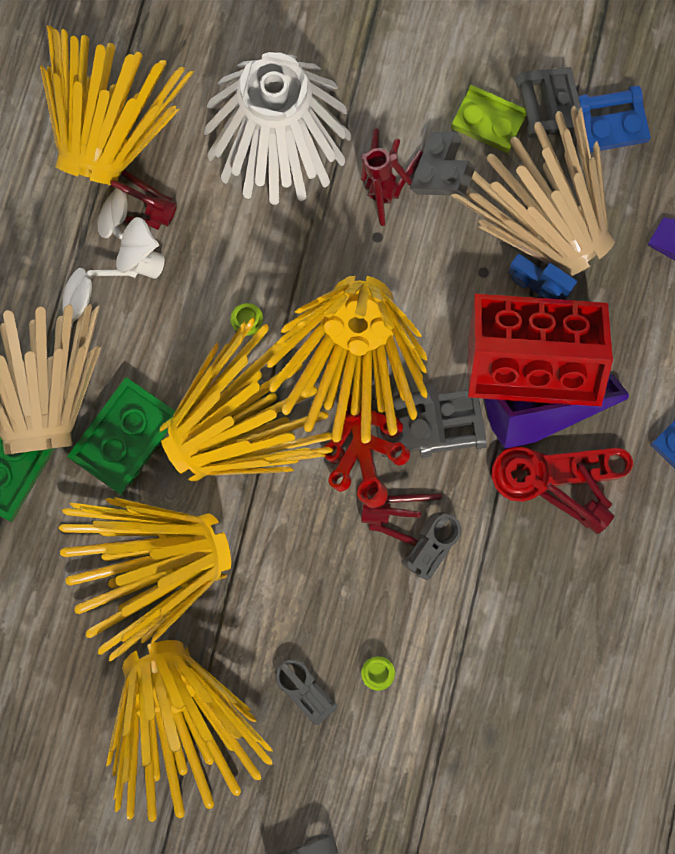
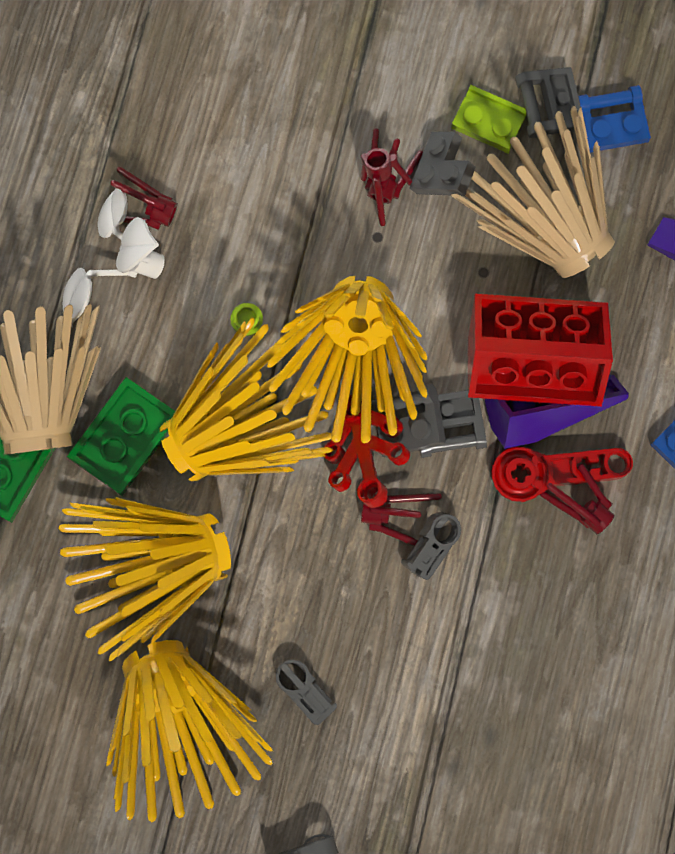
yellow plant [40,25,194,185] -> none
white plant [204,52,351,205] -> none
lime plate [361,656,395,691] -> none
blue plate [507,253,578,300] -> none

